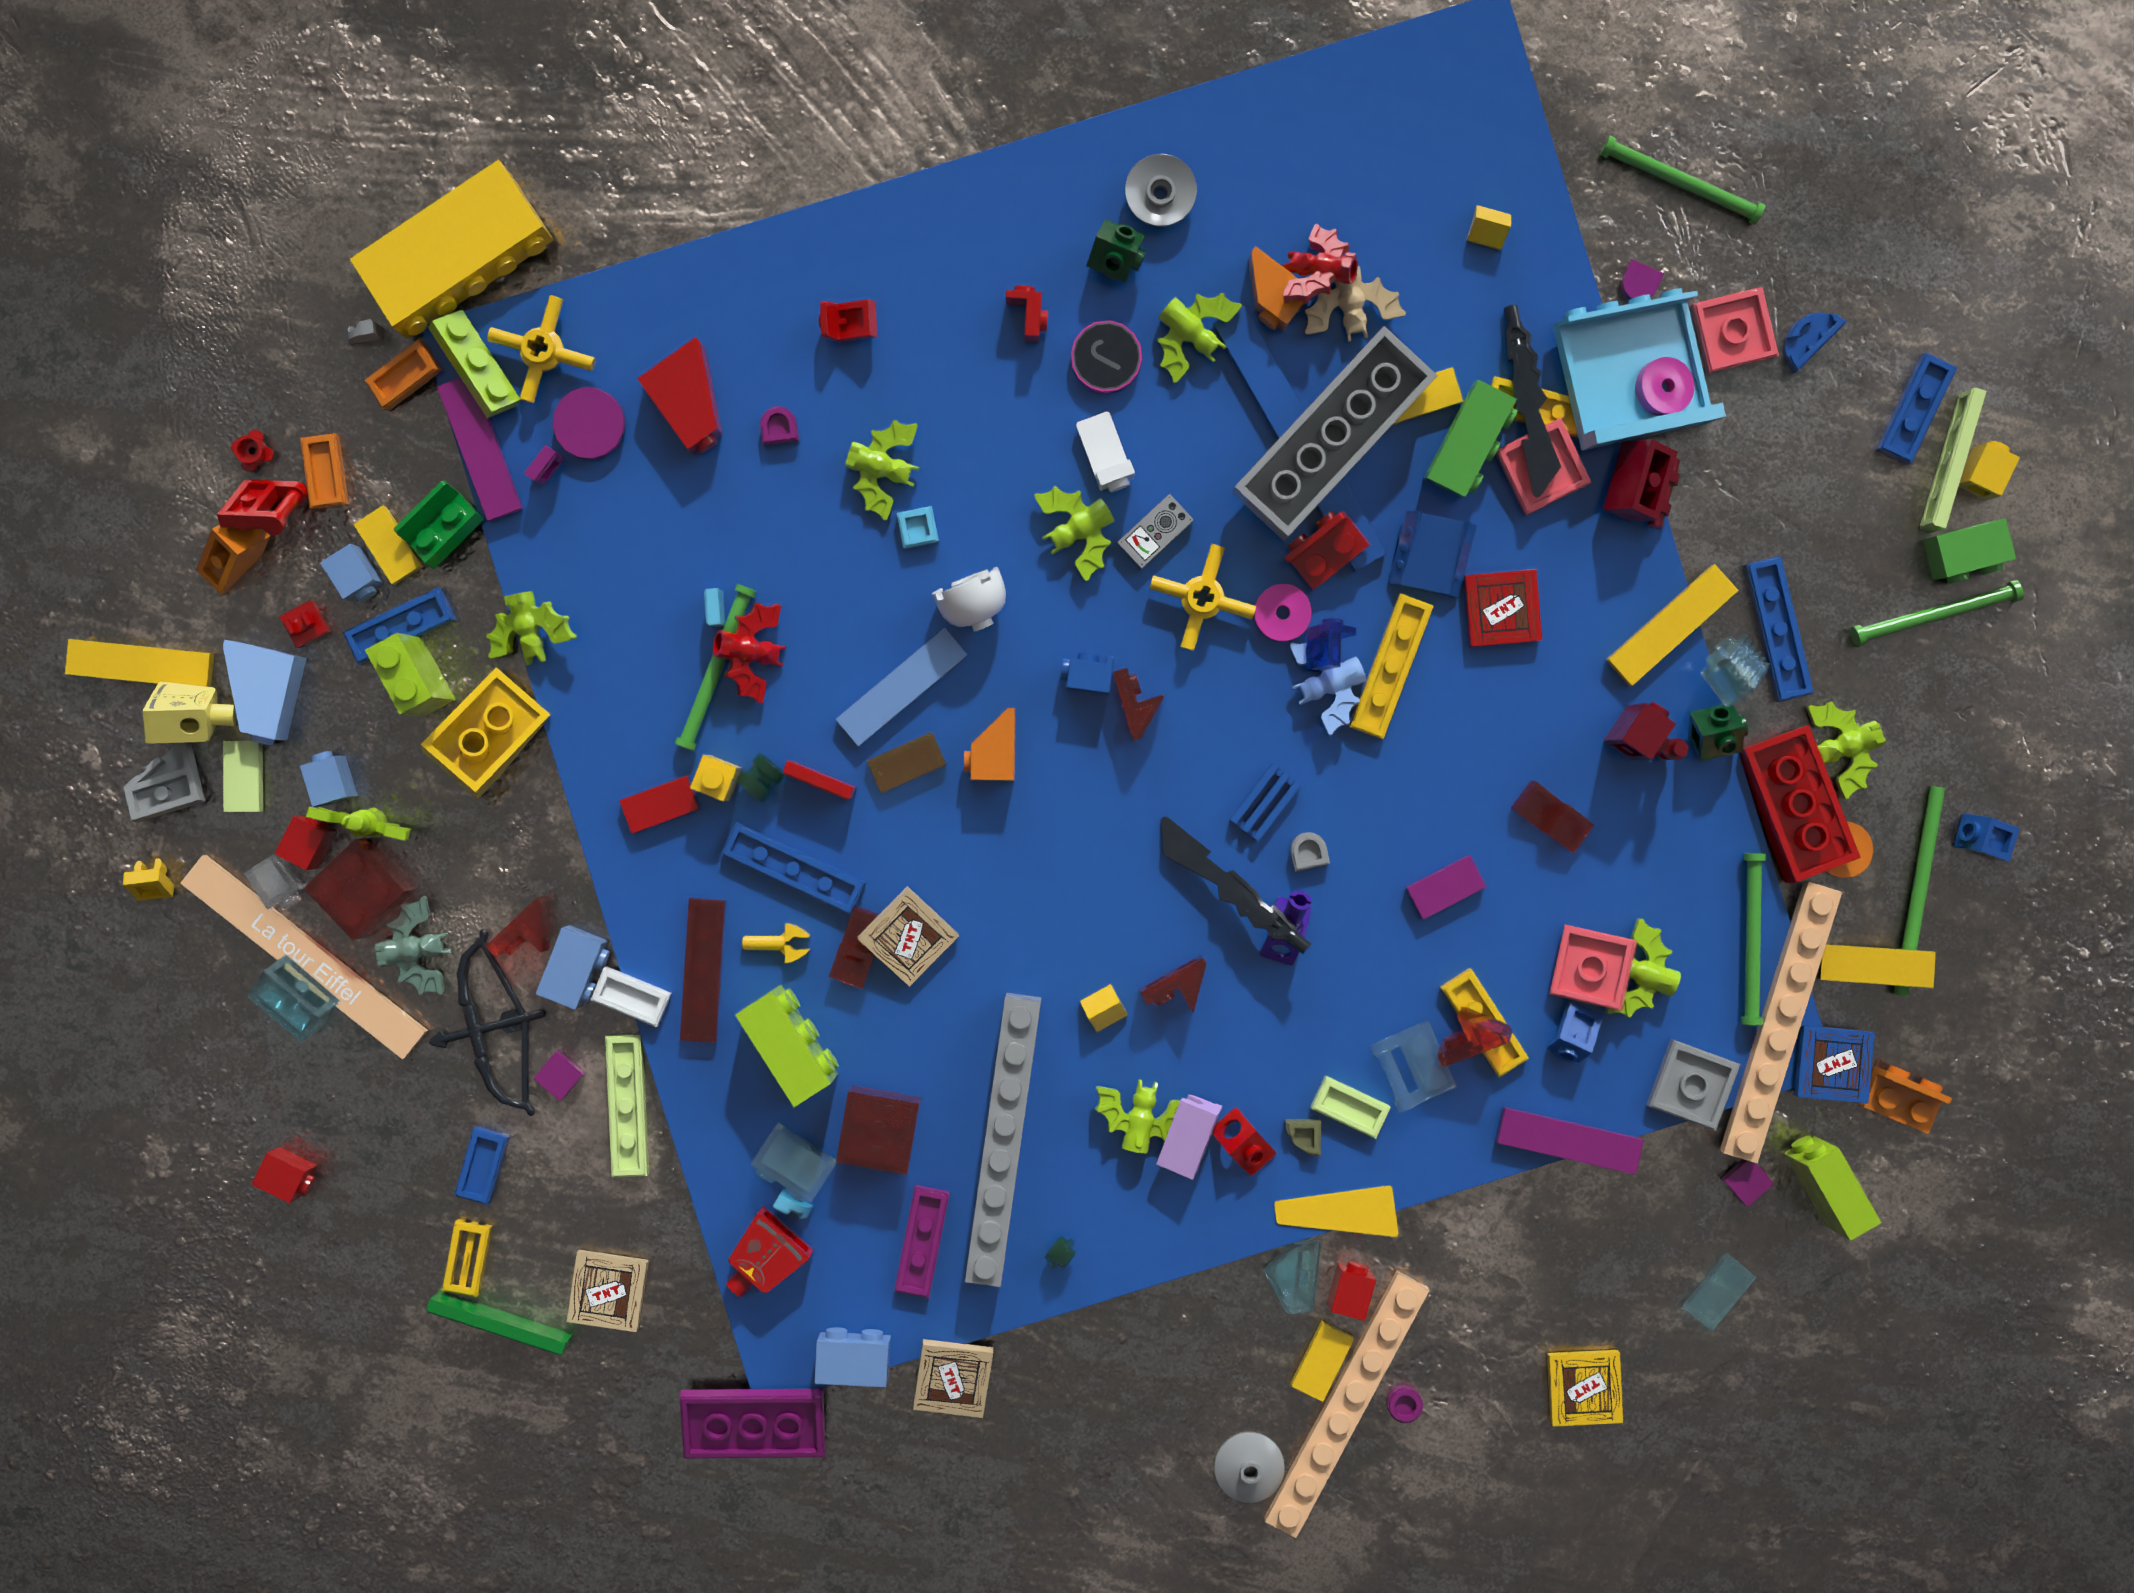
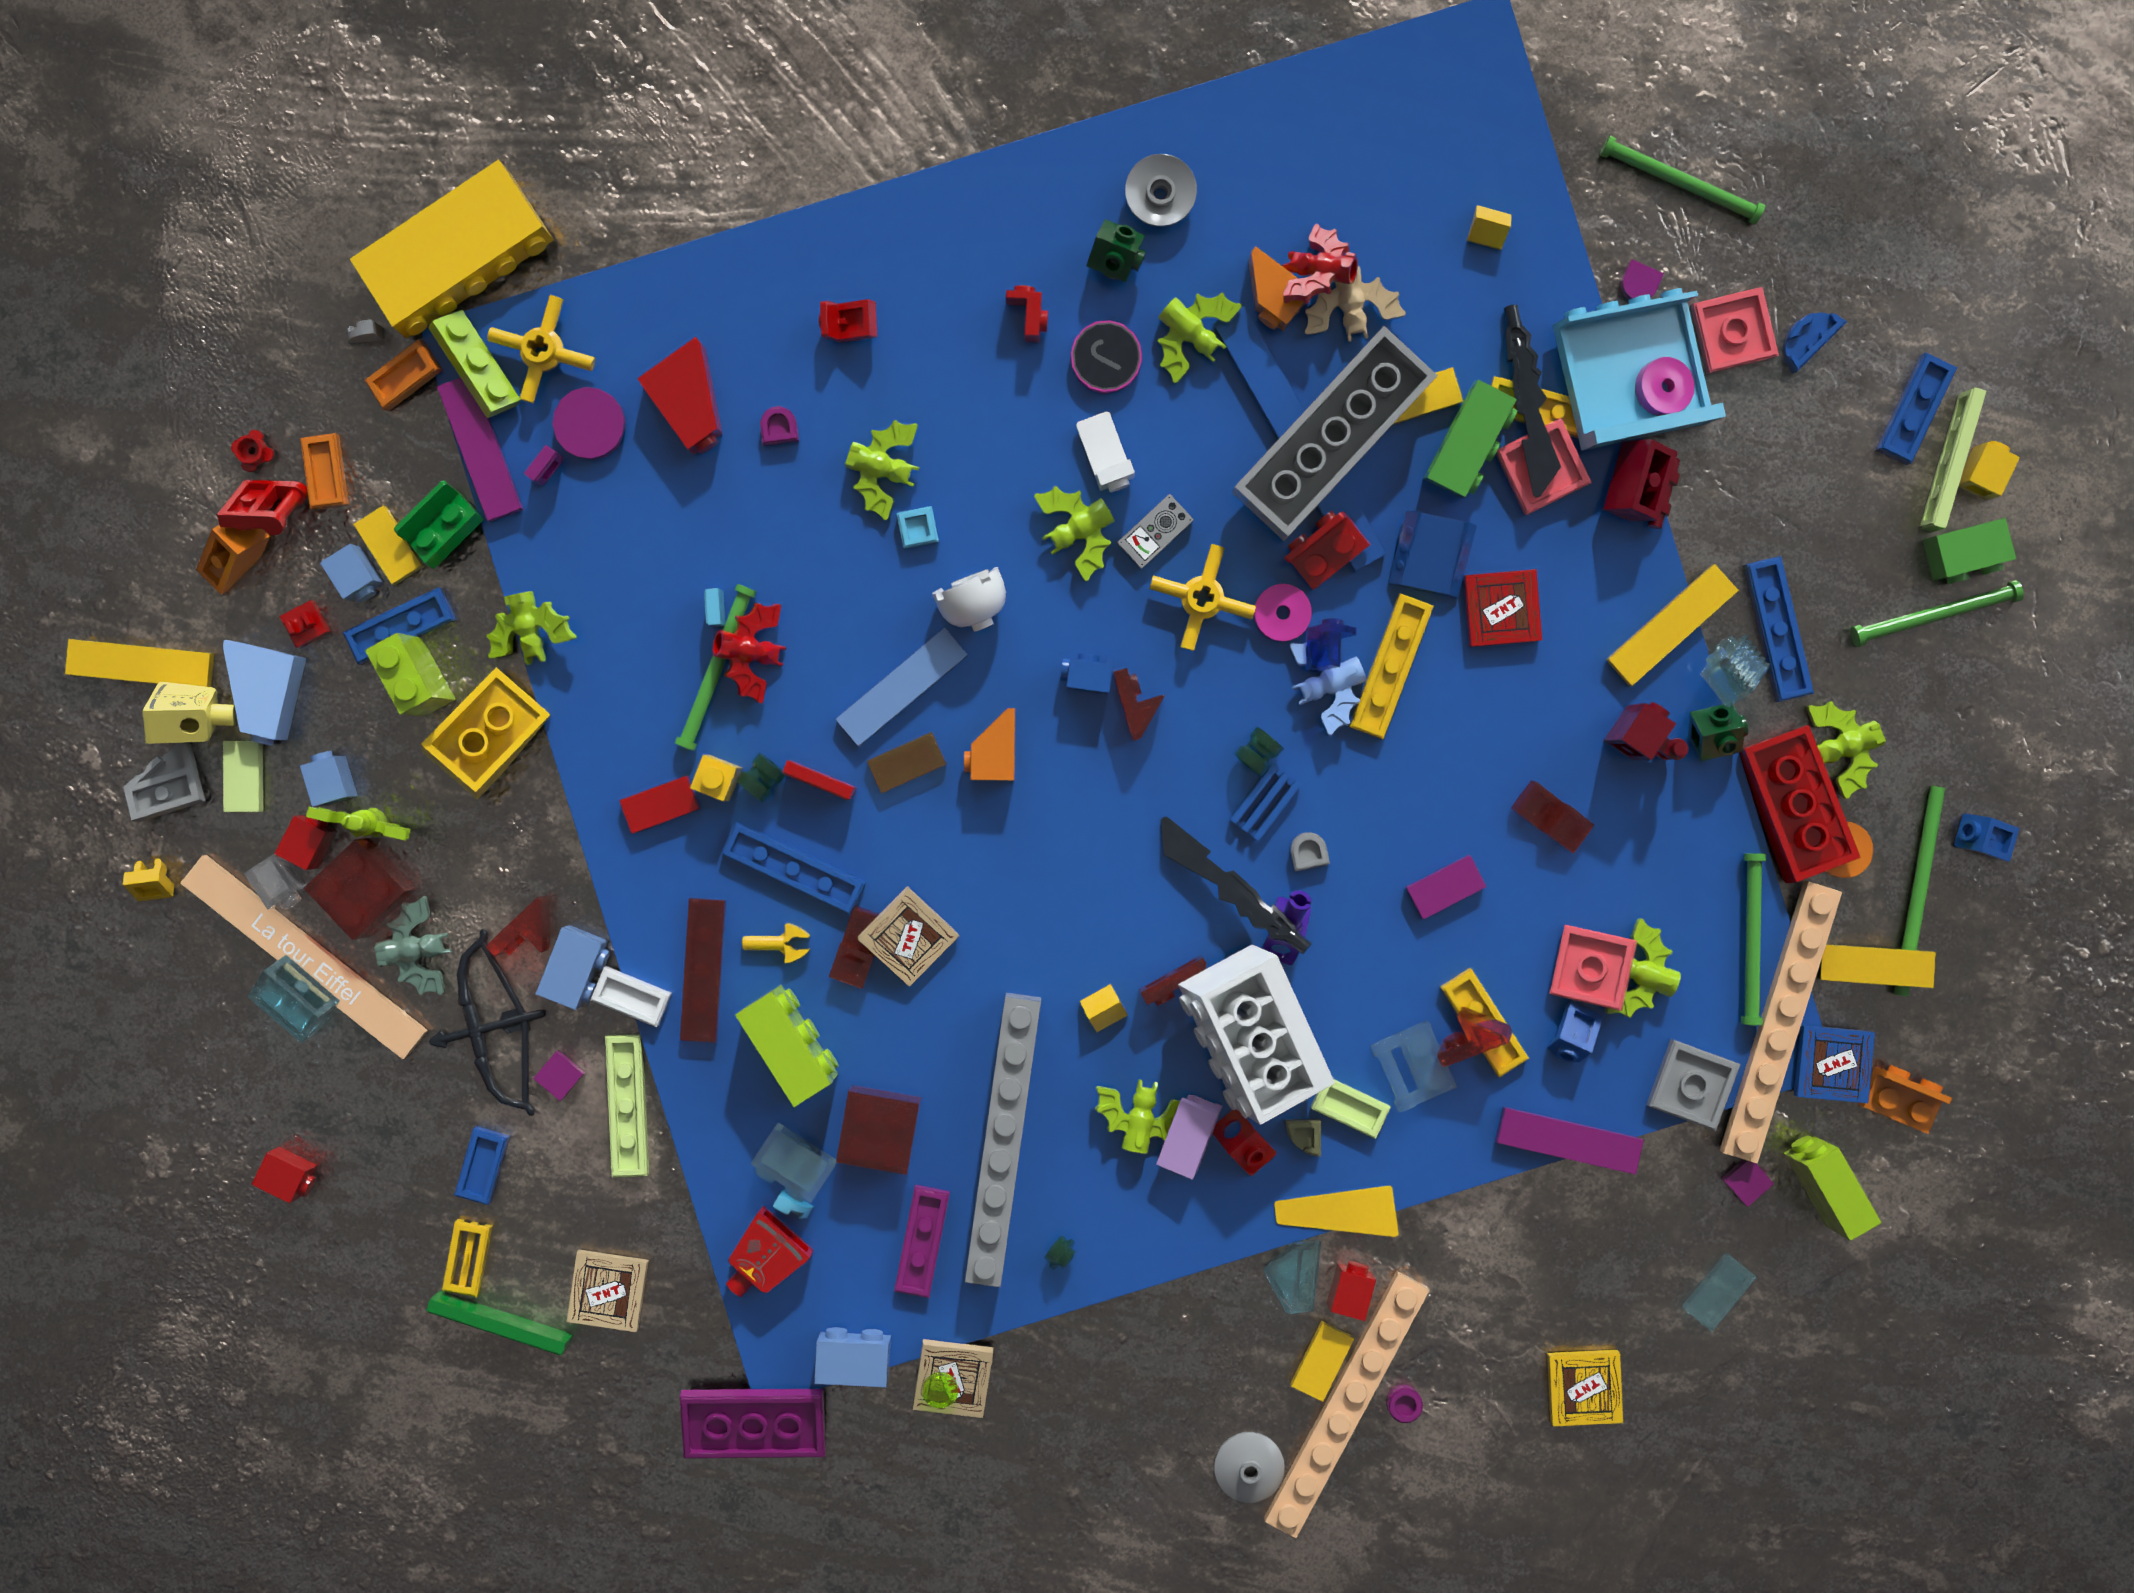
none -> clear neon green piece [923,1372,958,1408]
none -> white brick [1178,945,1335,1125]
none -> clear green wheel [1234,727,1284,776]

